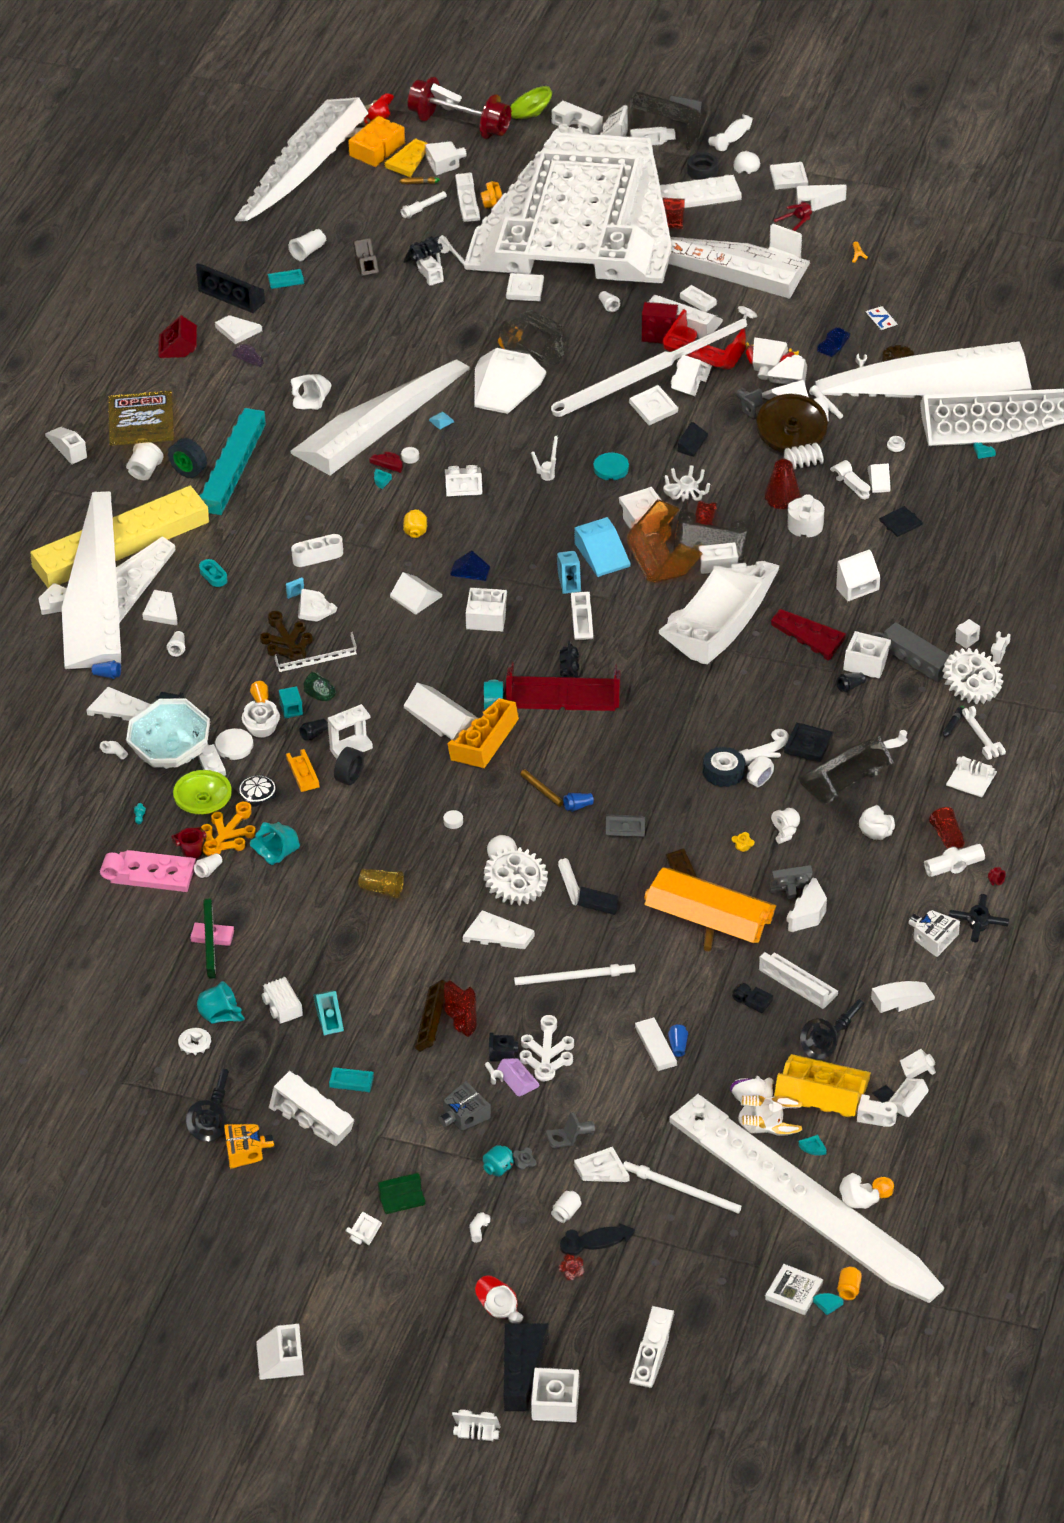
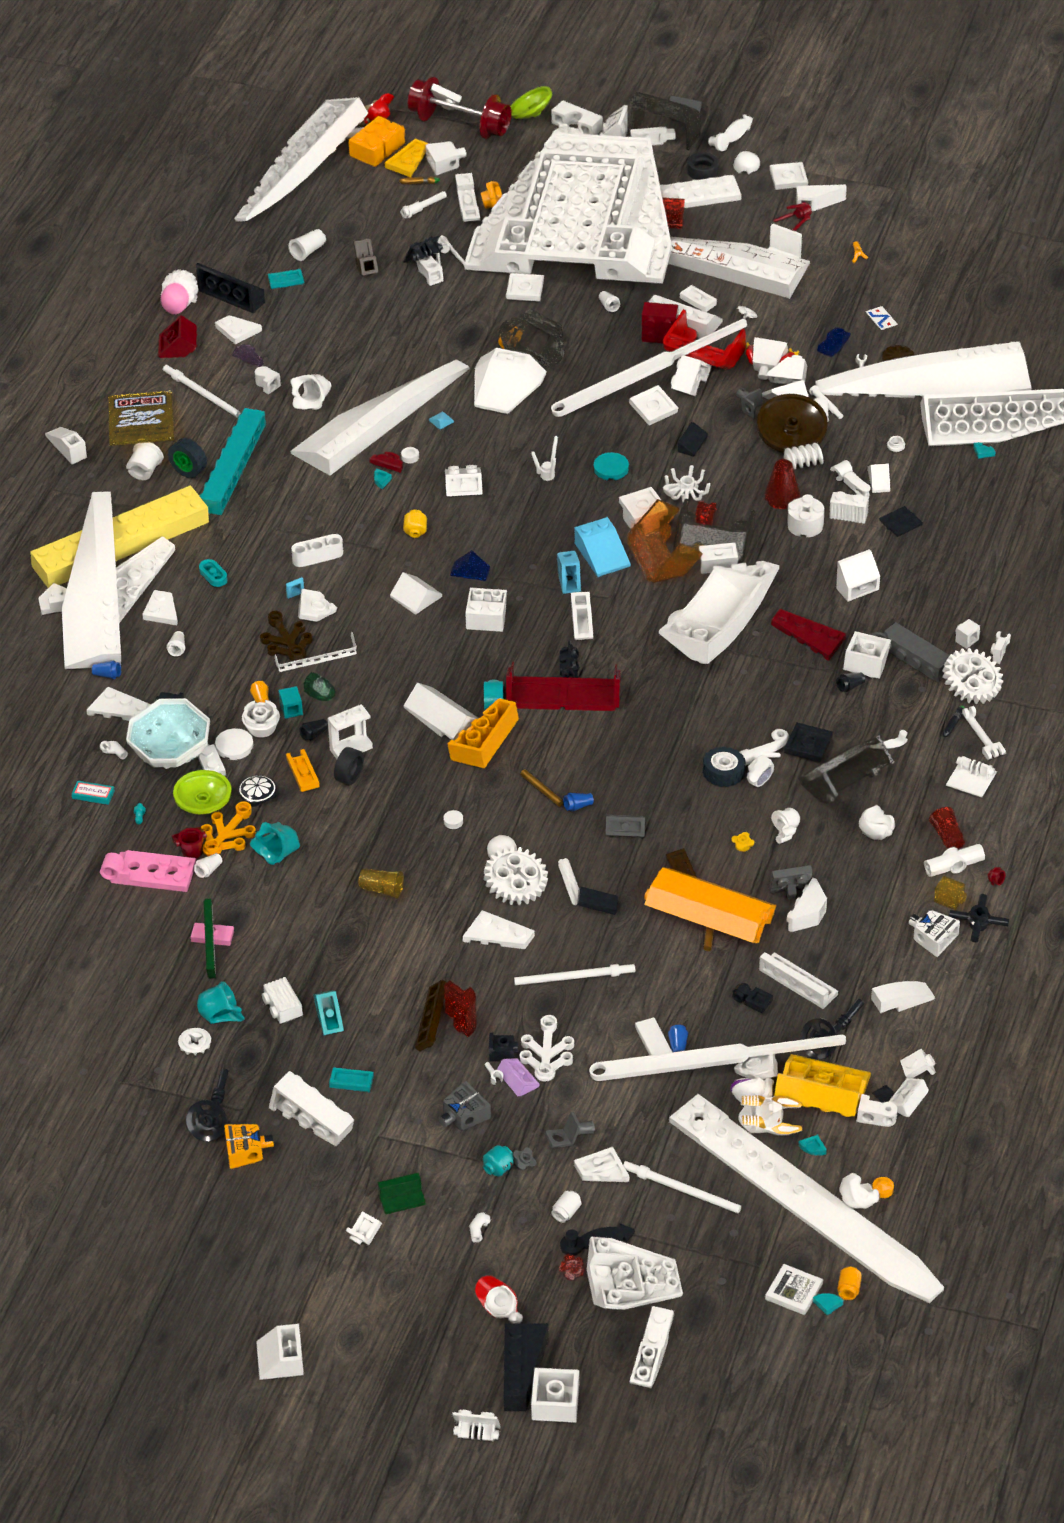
none -> tile [72,781,115,805]
none -> hair [161,270,198,314]
none -> white bar [163,365,240,417]
none -> white leg [255,366,281,394]
none -> white wedge [587,1237,683,1310]
none -> white piece [590,1035,846,1081]
none -> white plate [734,1054,778,1079]
none -> white brick [830,492,869,524]
none -> clear yellow brick [934,876,967,910]

